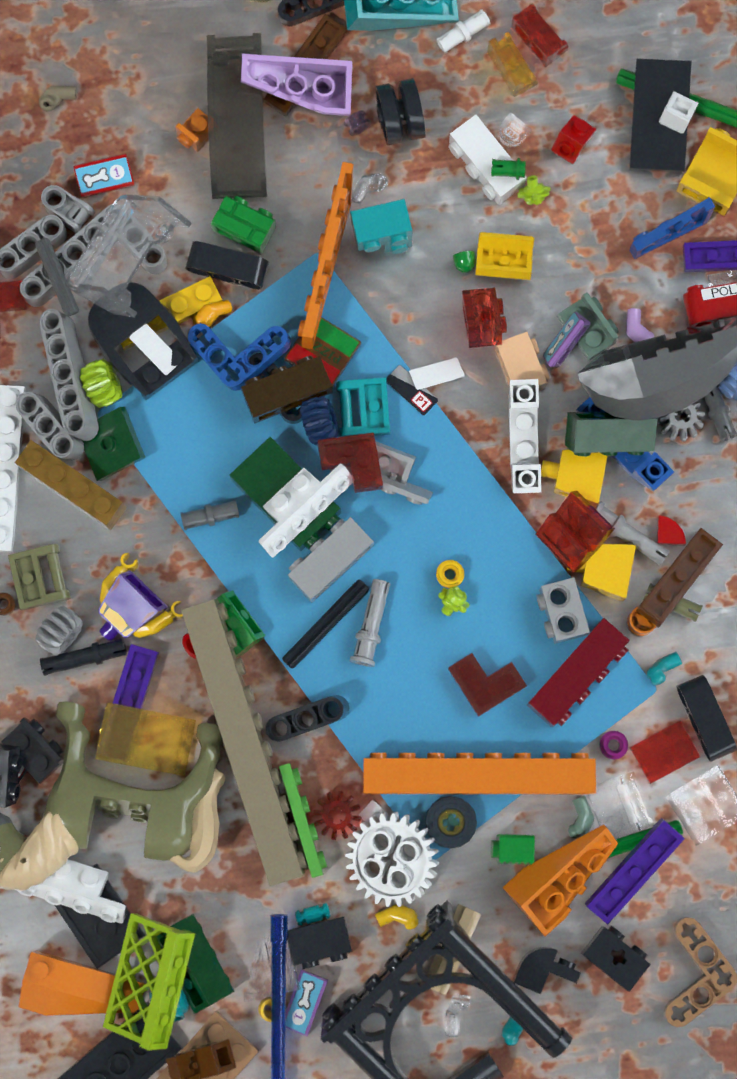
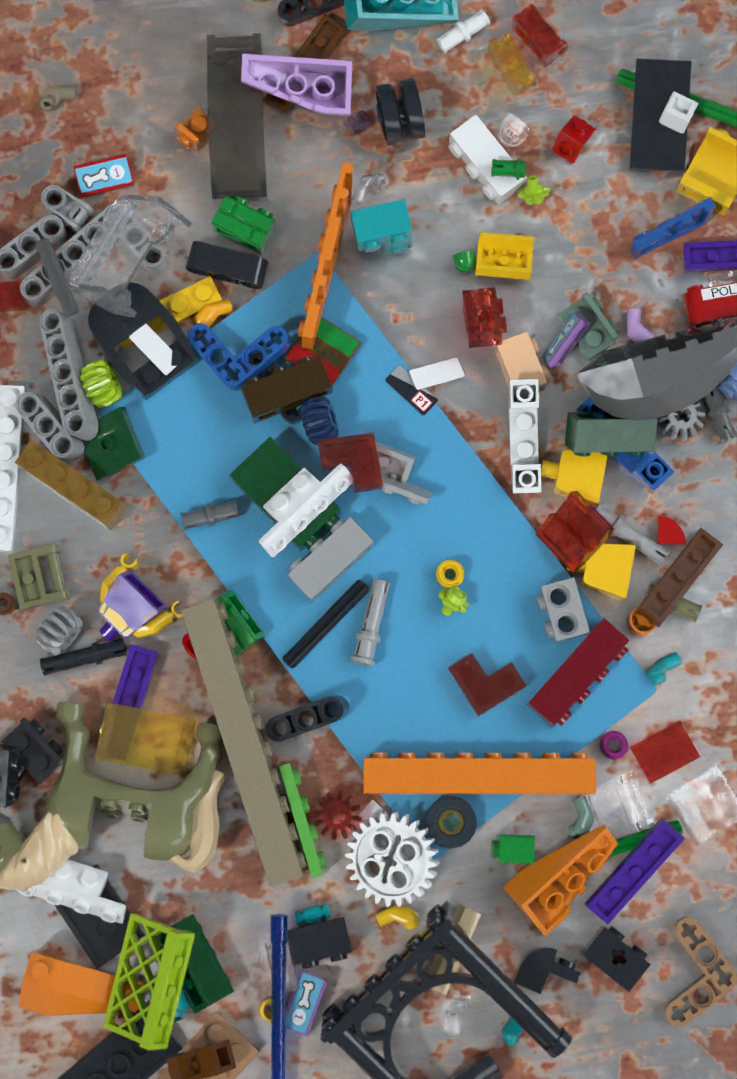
teal plate [336,378,390,439] -> none
black beam [676,675,737,762] -> none

